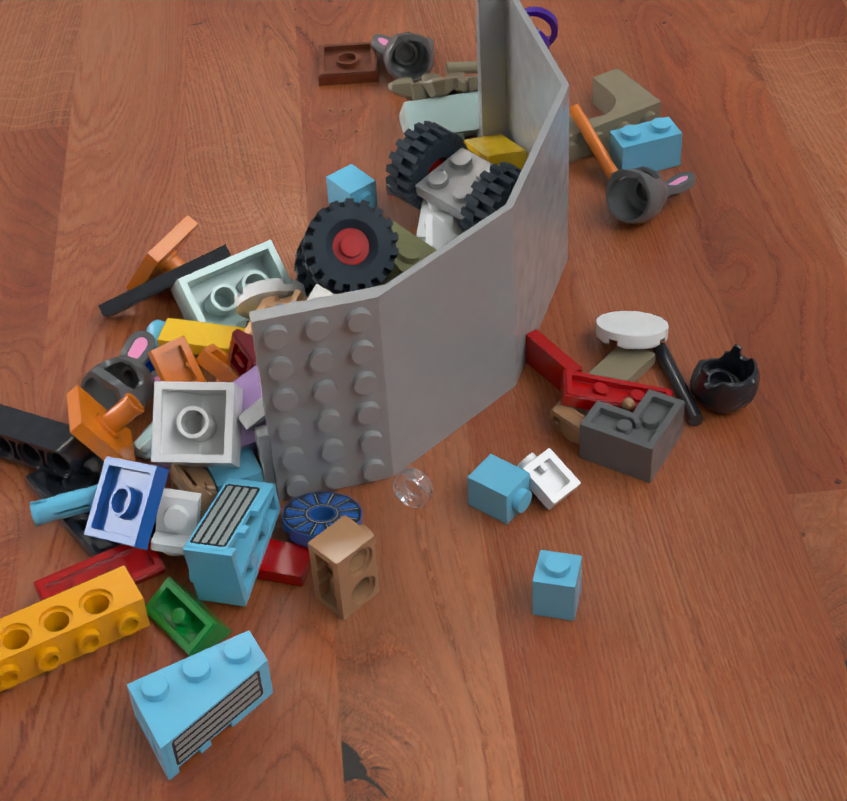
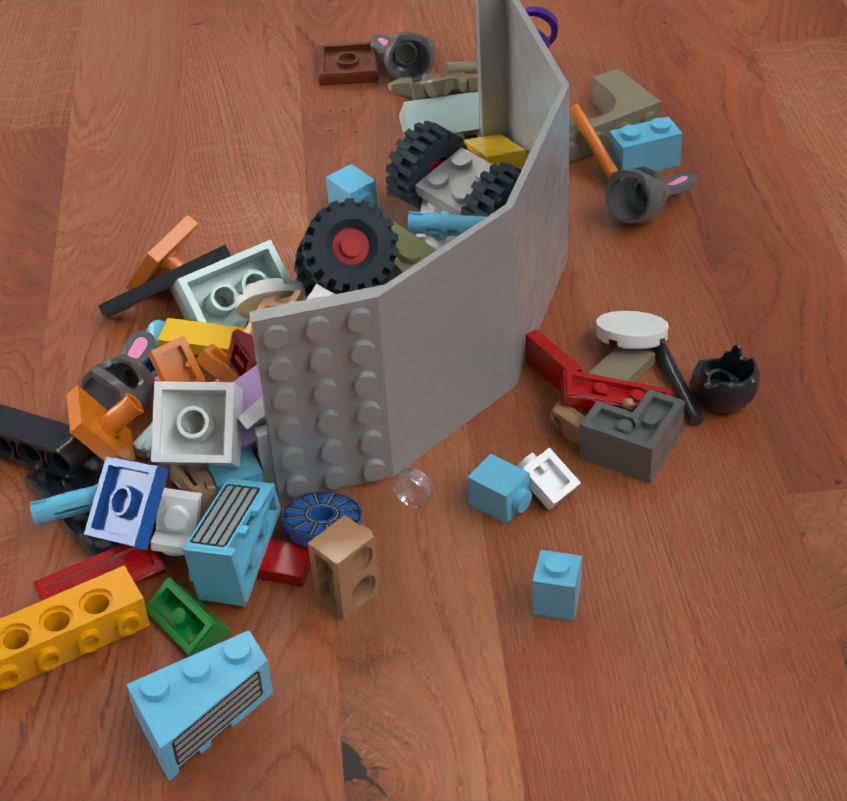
none -> medium azure pin [407,210,486,239]

